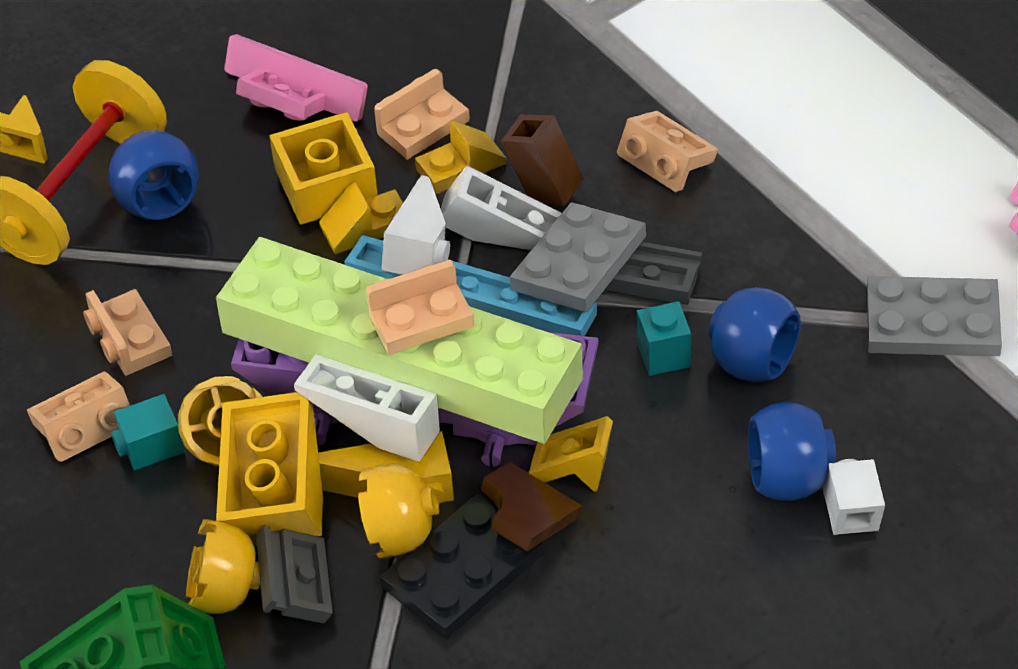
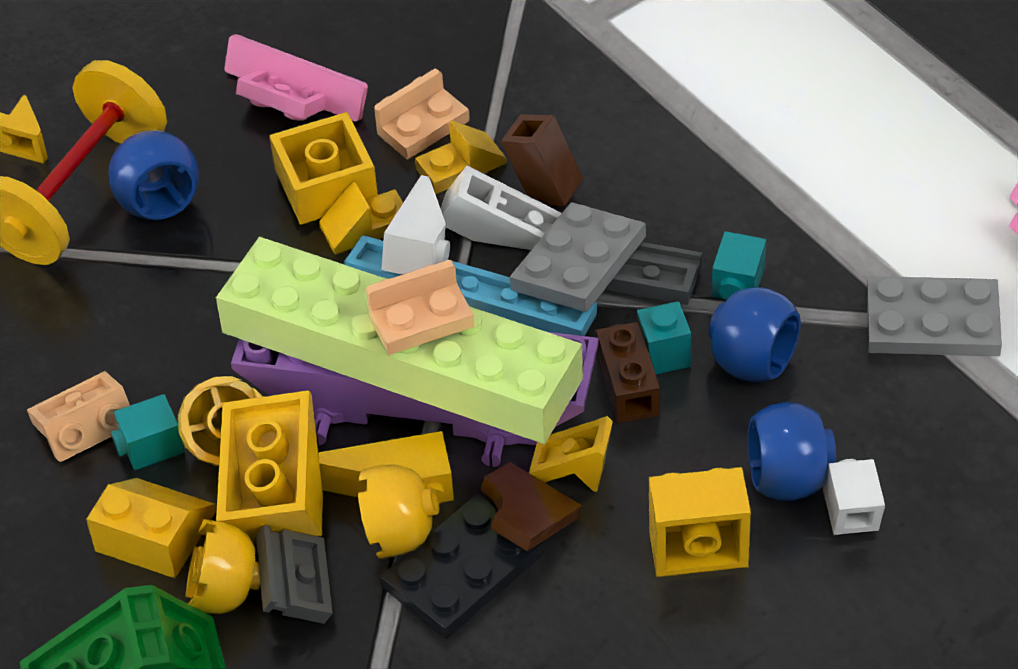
light nougat bracket [83,289,173,376] -> none
white slope [294,355,440,462] -> none
light nougat bracket [617,110,718,192] -> none
none -> yellow slope [86,478,217,579]
none -> reddish brown brick [596,322,660,424]
none -> yellow brick [649,467,751,577]
none -> teal brick [712,231,766,300]

